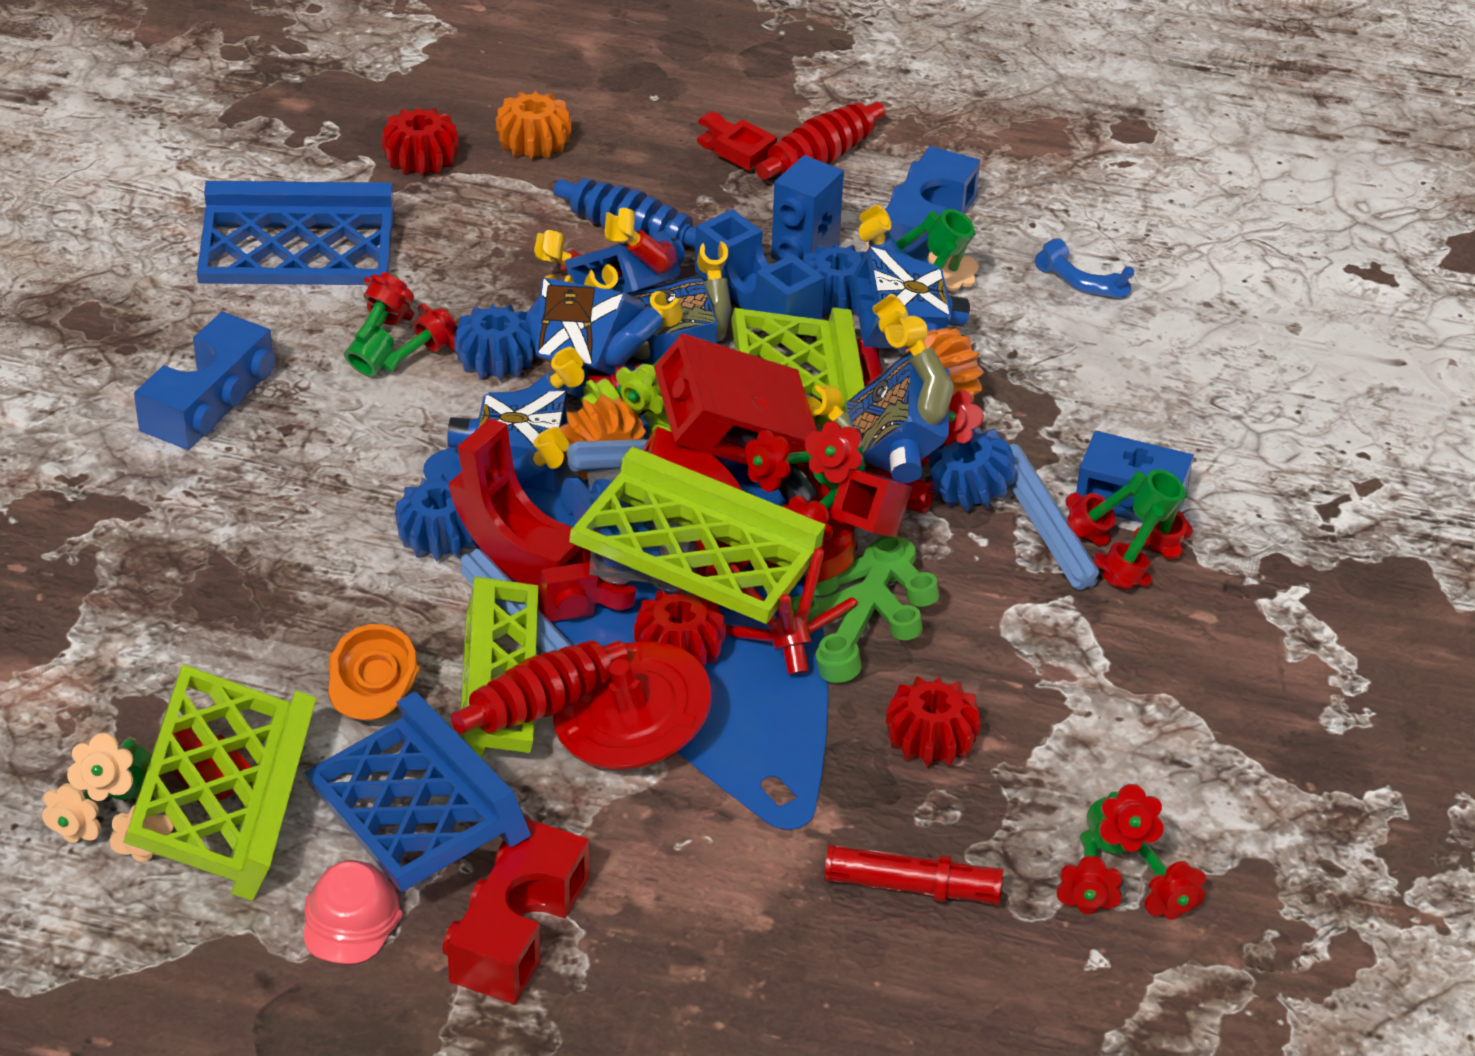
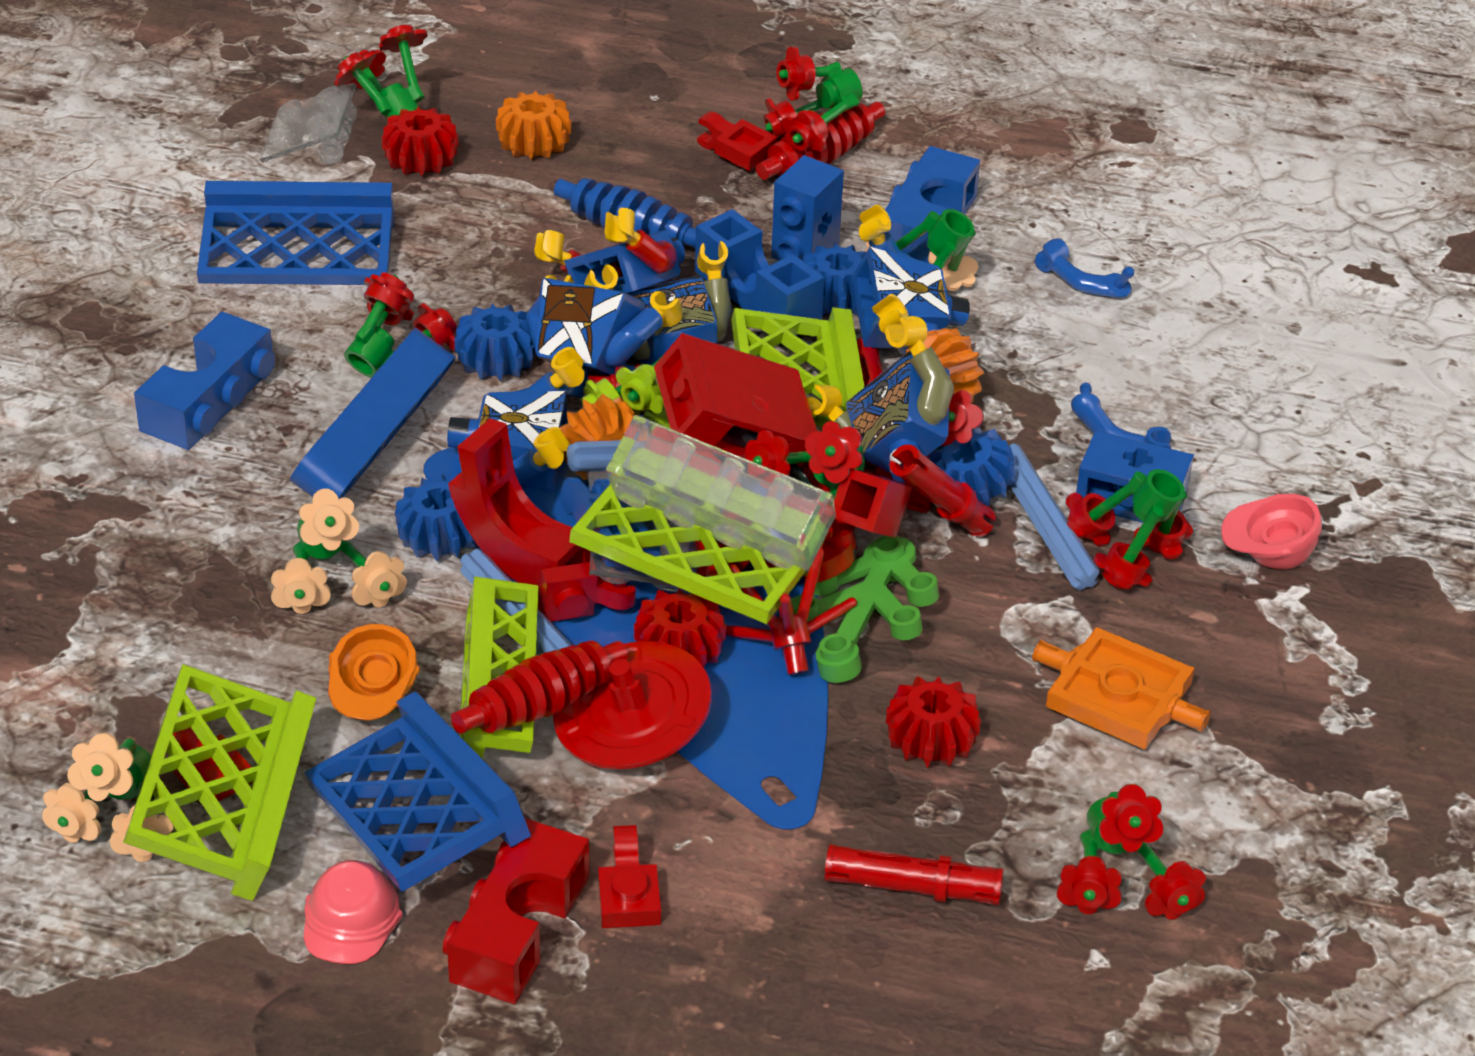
none -> clear hinge [260,83,357,164]
none -> light nougat plant [271,488,407,614]
none -> blue beam [289,328,456,499]
none -> plant [334,25,428,120]
none -> red plate [598,825,661,928]
none -> clear brick [606,415,836,571]
none -> plant [763,46,863,153]
none -> red pin [889,444,996,537]
none -> orange plate [1032,627,1211,750]
none -> blue piece [1071,382,1171,449]
none -> coral hat [1221,494,1322,570]

